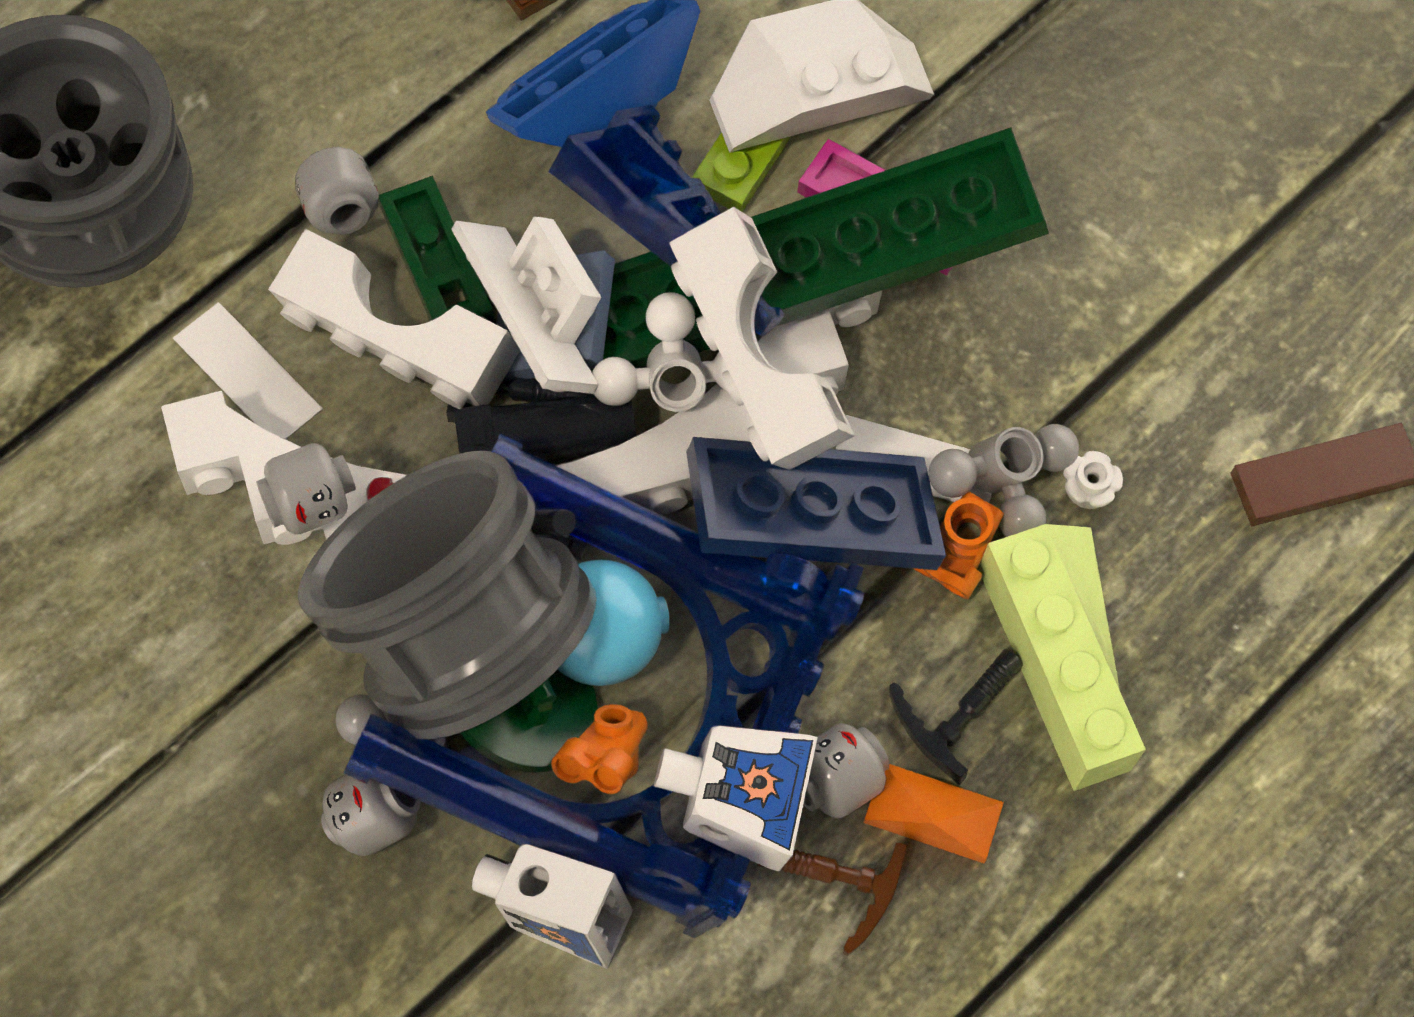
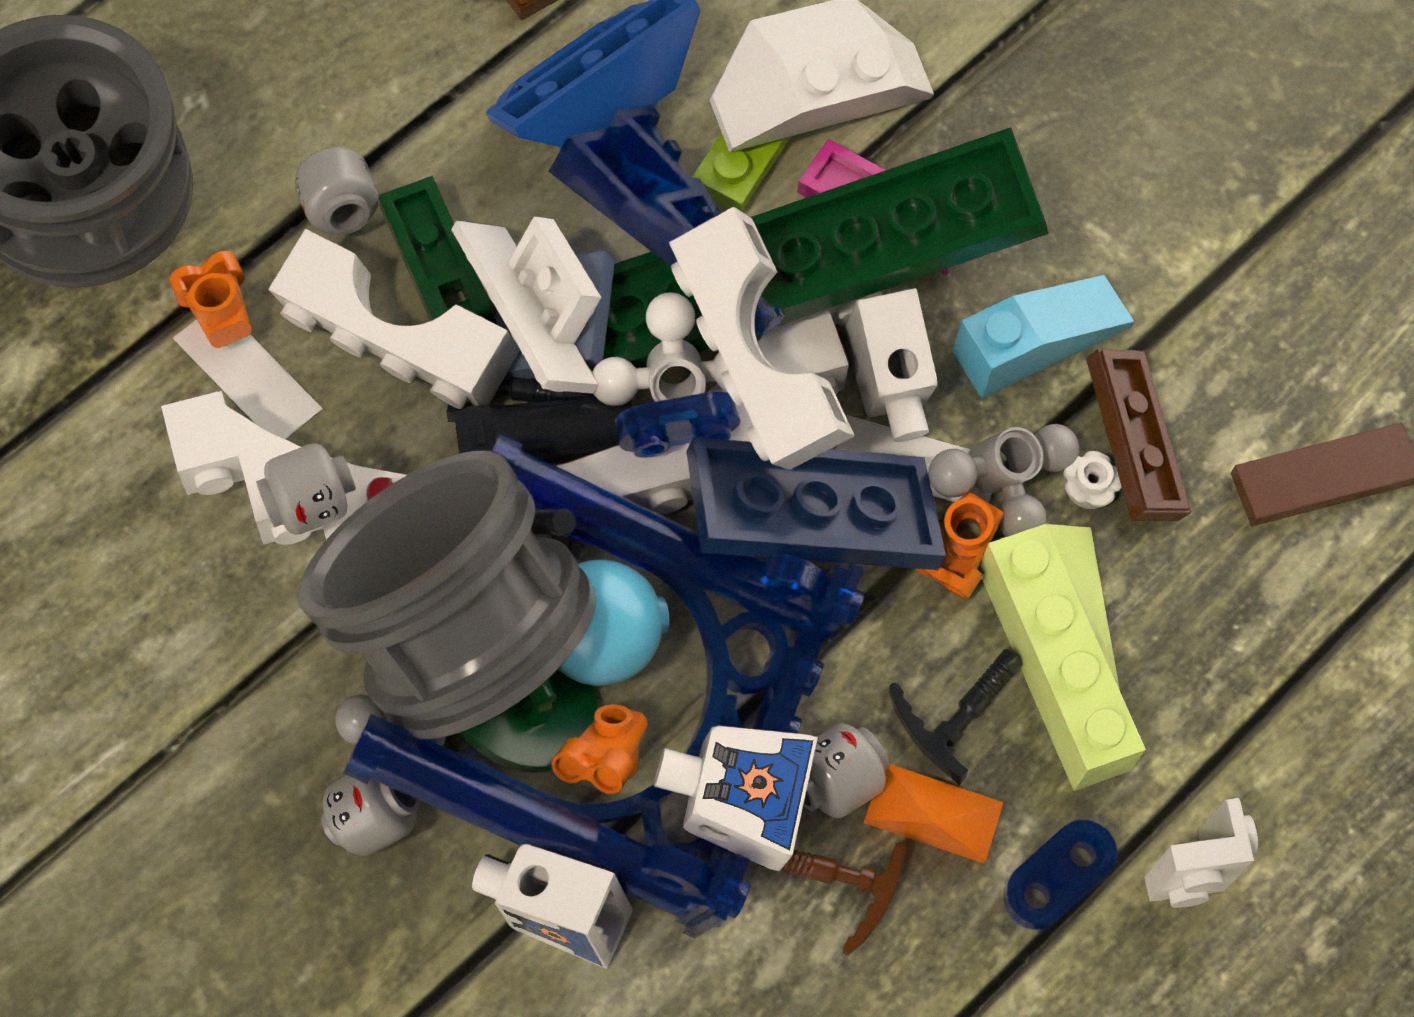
none -> orange plate [169,251,252,348]
none -> clear blue plate [614,391,741,458]
none -> white torso [842,288,937,442]
none -> medium azure slope [952,275,1134,399]
none -> clear blue plate [1003,820,1117,930]
none -> reddish brown tile [1086,349,1191,521]
none -> white bracket [1144,798,1258,908]

